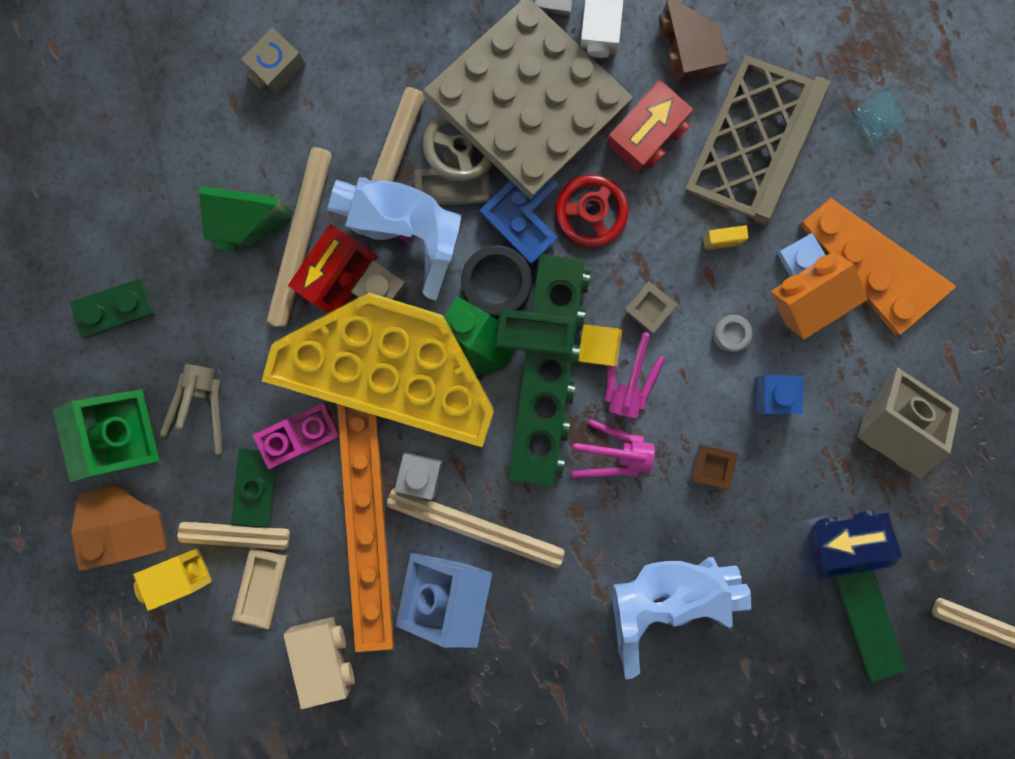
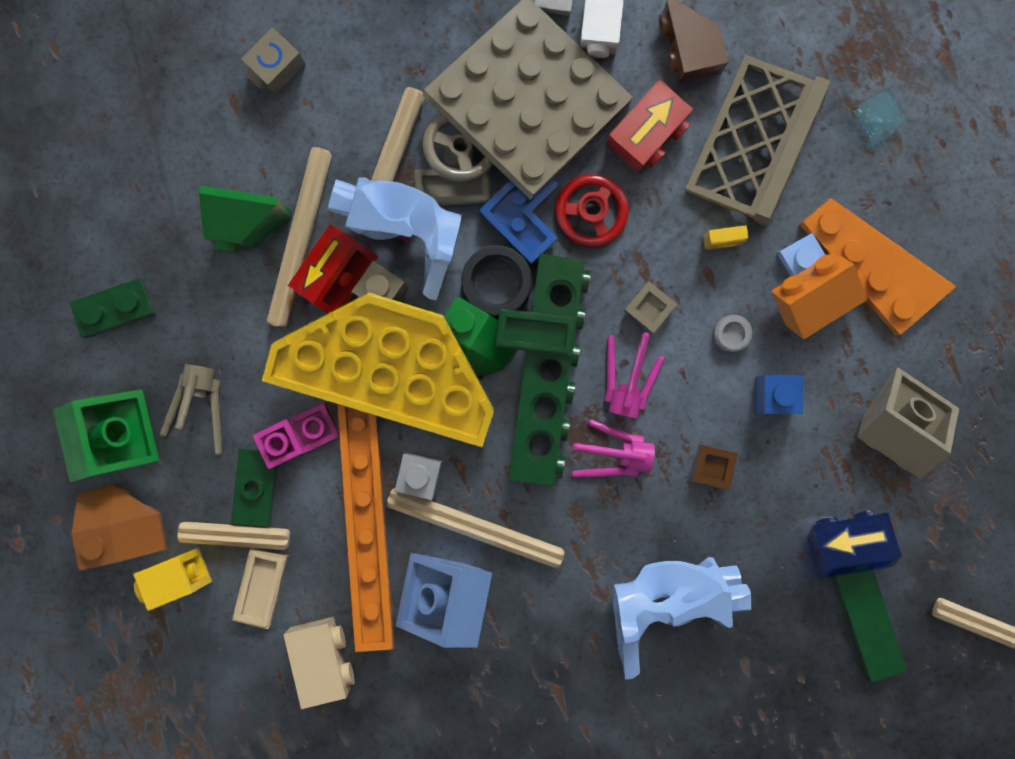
yellow tile [579,324,622,367] -> none

